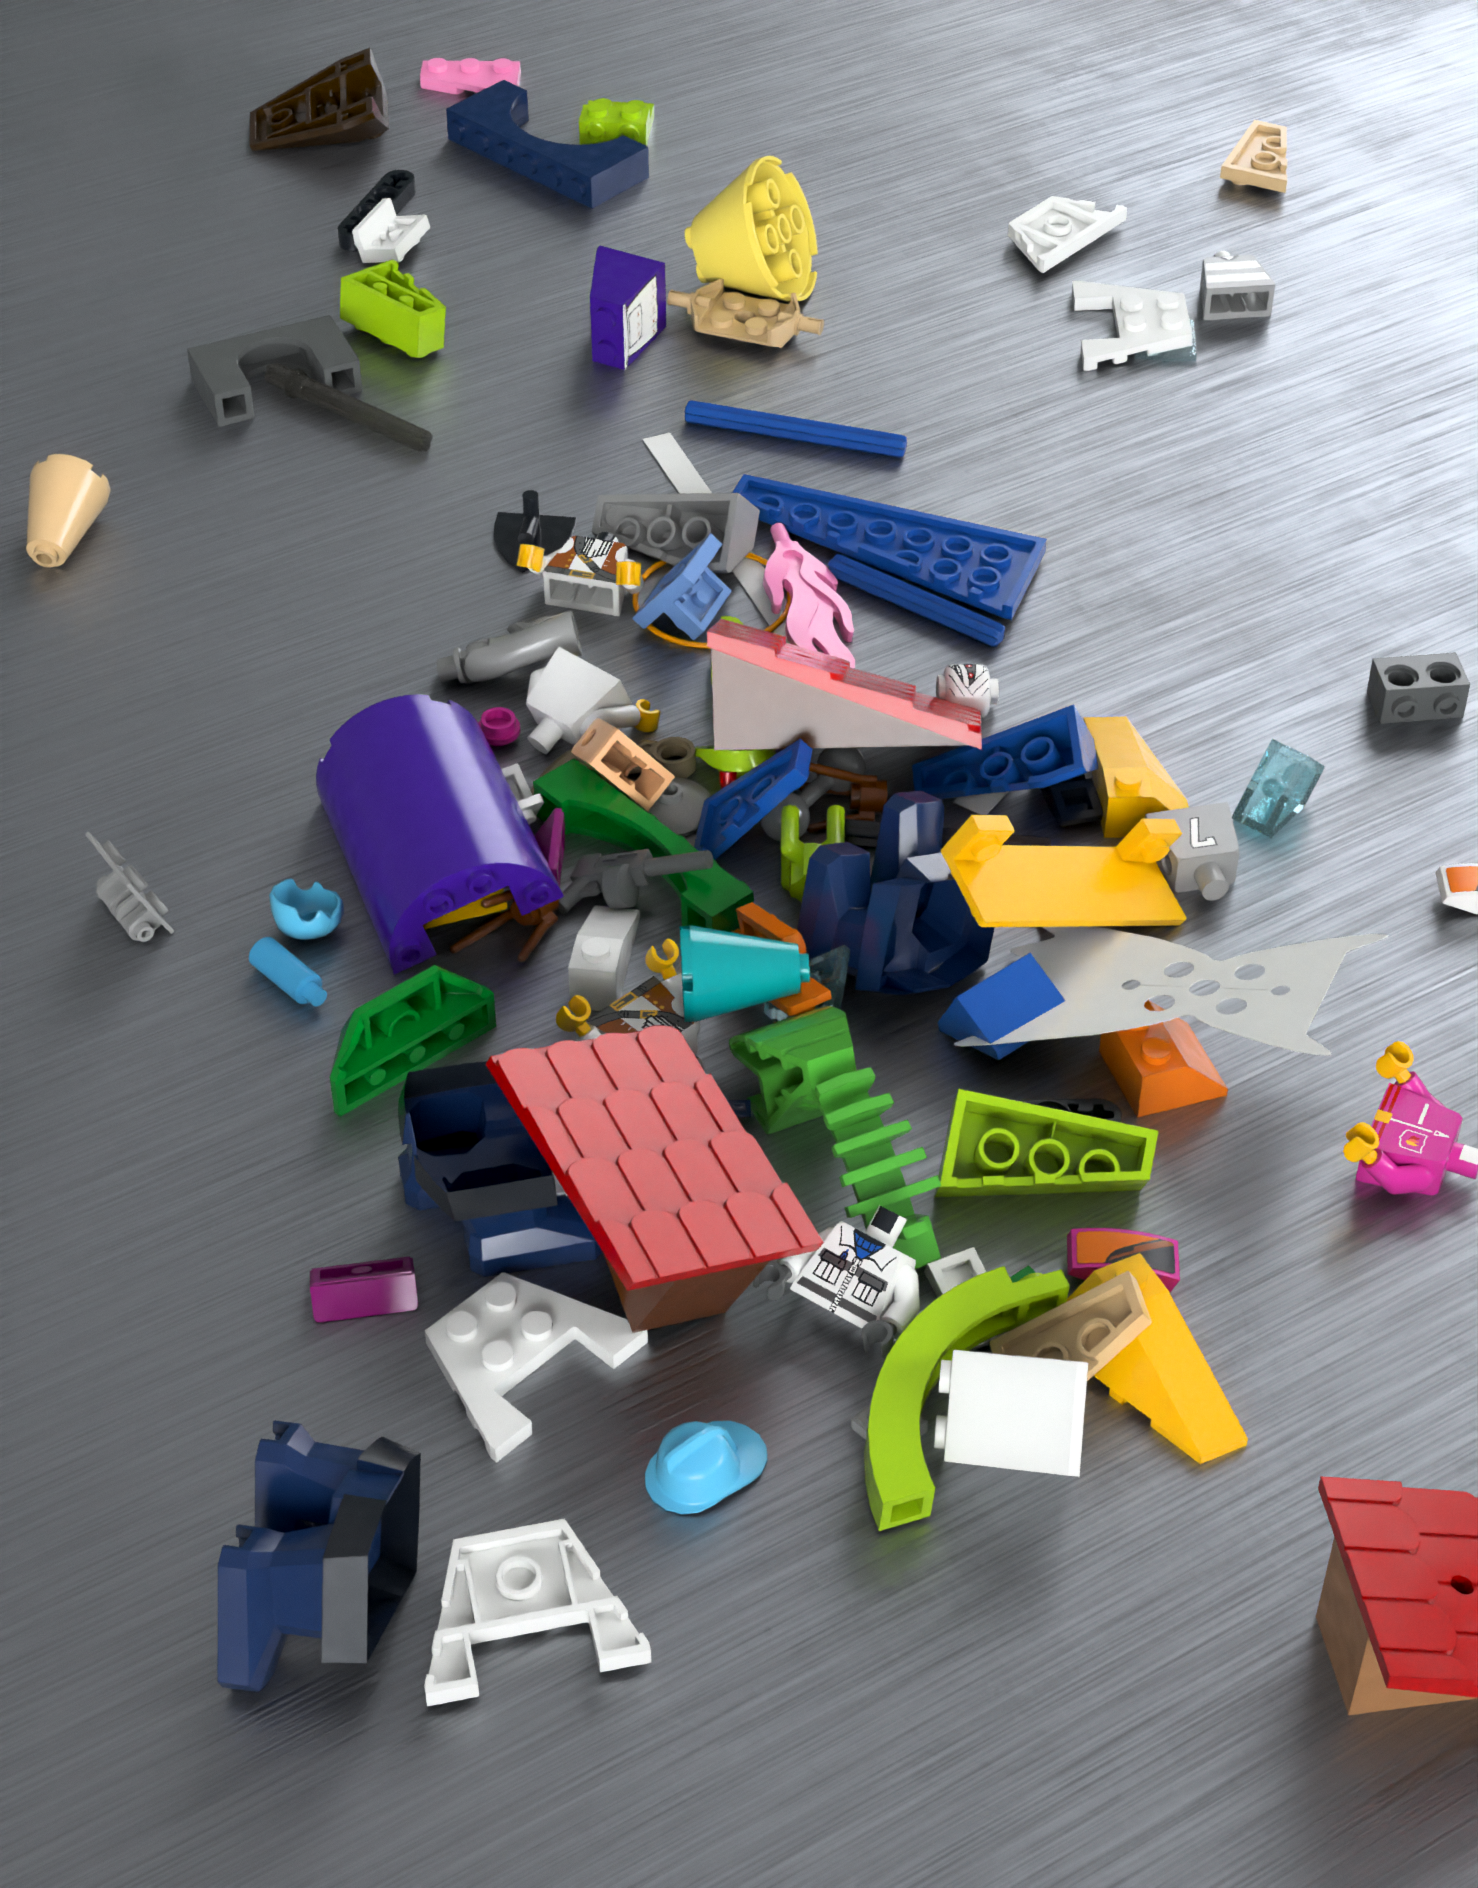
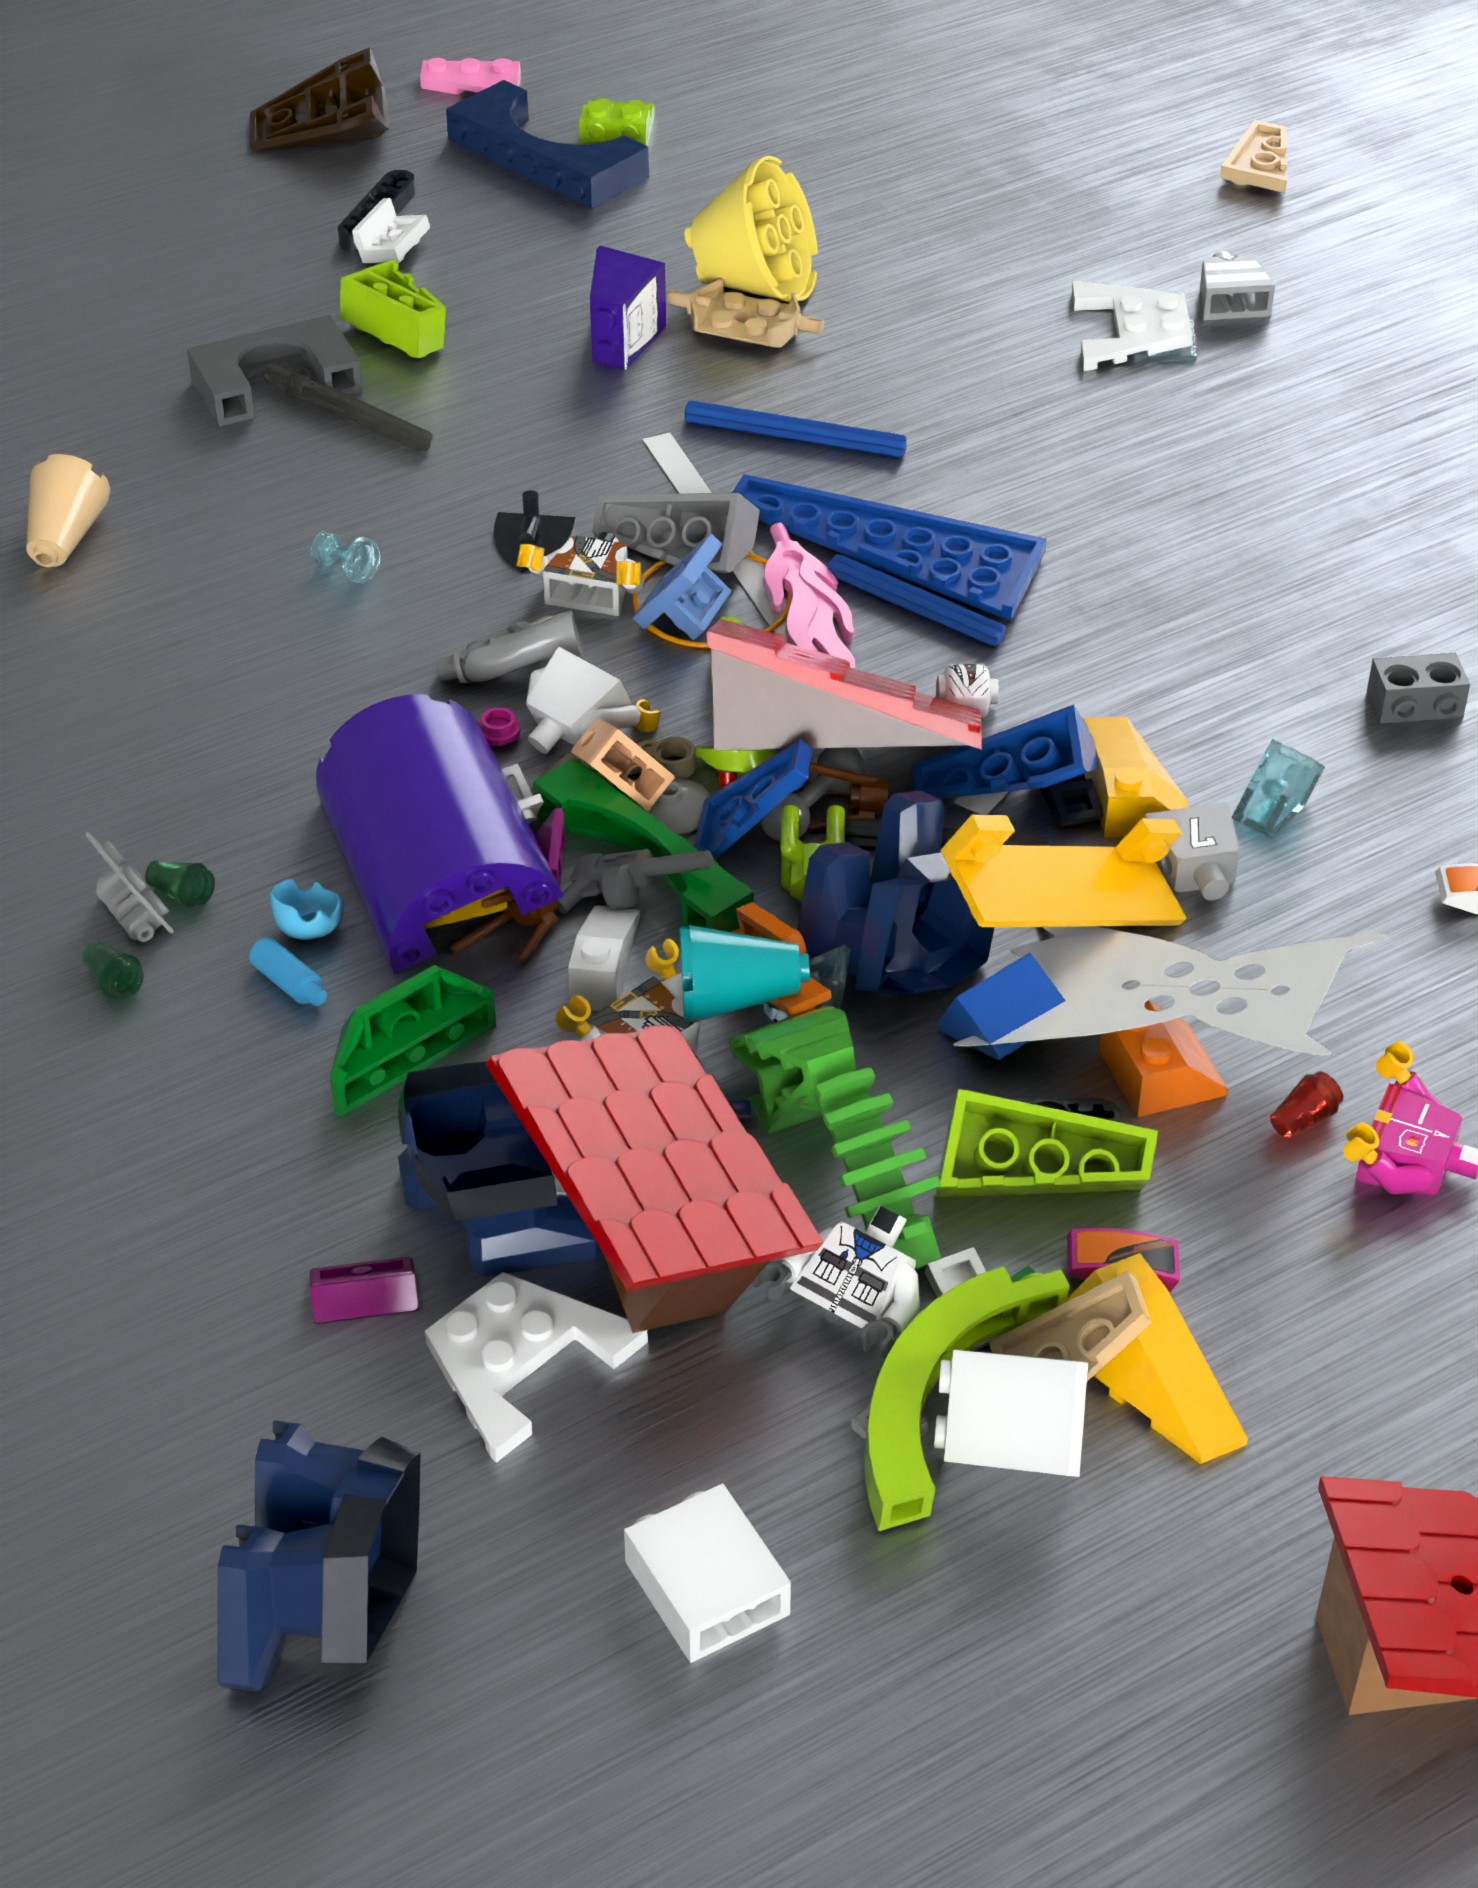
white wing [424,1518,651,1707] -> none
medium azure piece [645,1421,768,1515] -> none
white wing [1008,196,1127,273] -> none
none -> clear green cone [82,941,144,998]
none -> clear green cone [145,860,215,907]
none -> clear light blue piece [311,532,380,585]
none -> white brick [624,1483,791,1663]
none -> clear red cone [1270,1071,1344,1138]

